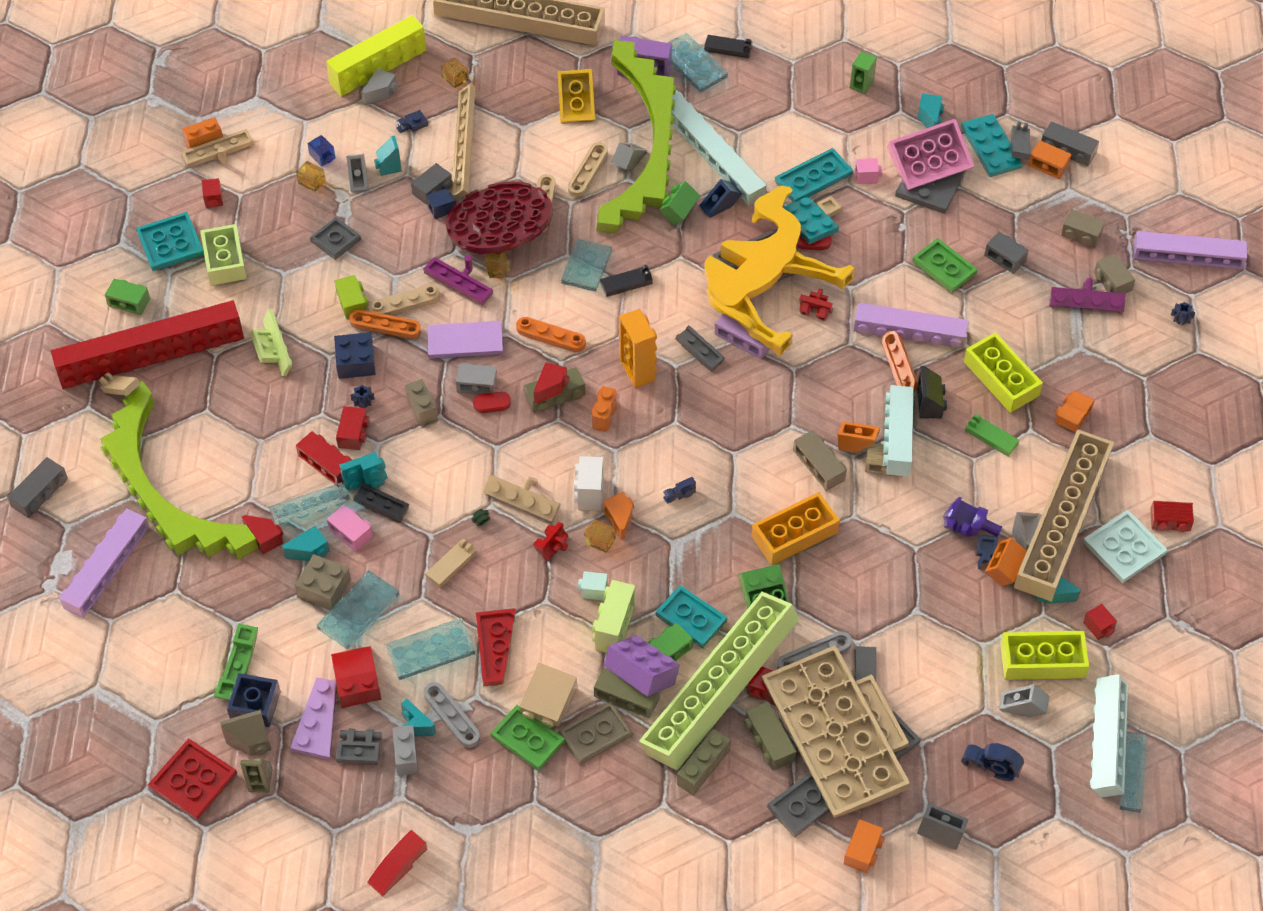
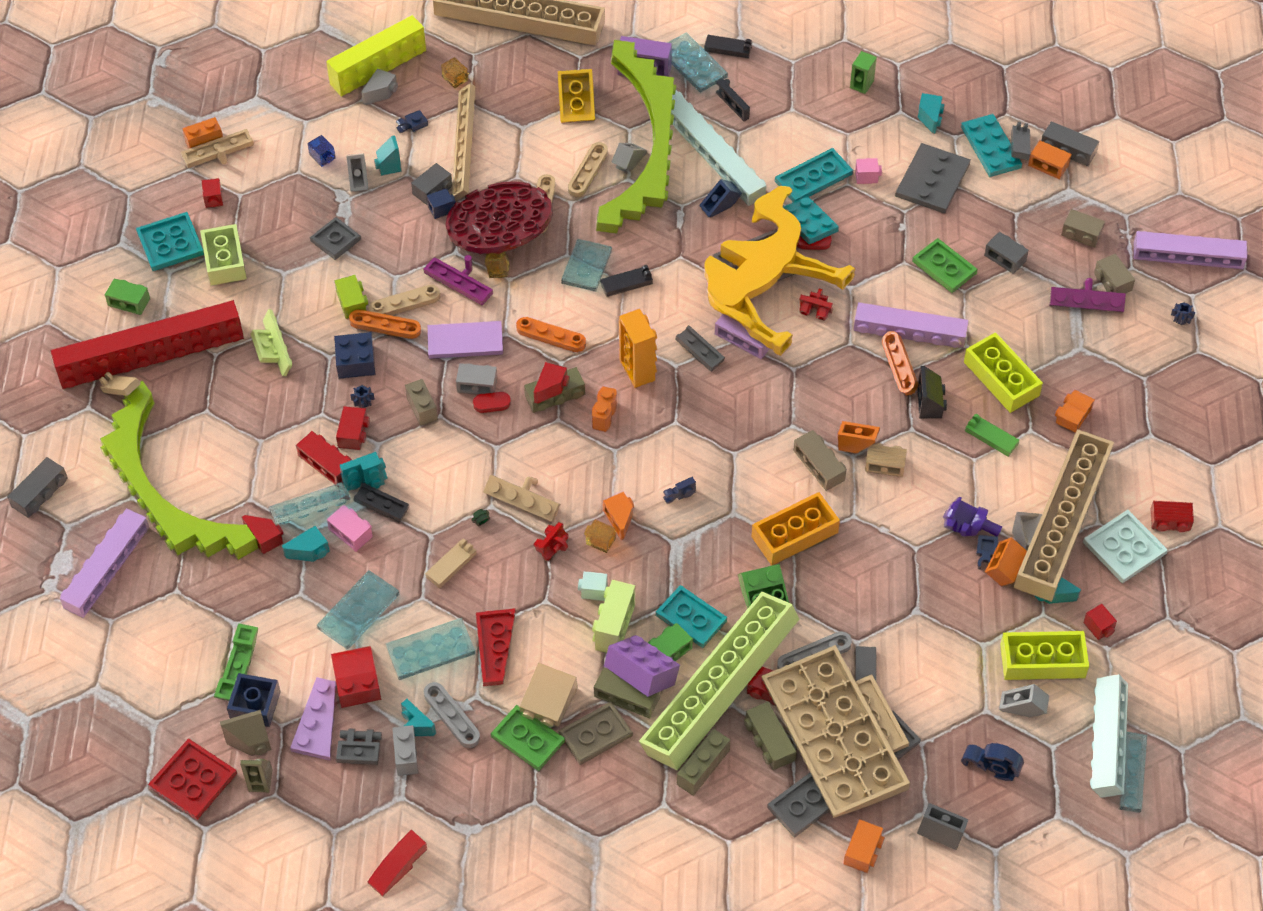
dark tan brick [295,554,351,611] -> none
clear yellow brick [296,161,326,192] -> none
white brick [574,456,603,511] -> none
bright green brick [659,181,701,225] -> none
tan plate [817,196,842,217] -> none
light aqua brick [883,385,913,477] -> none
bright pink slope [887,119,975,190] -> none
none -> black hinge [716,79,750,121]

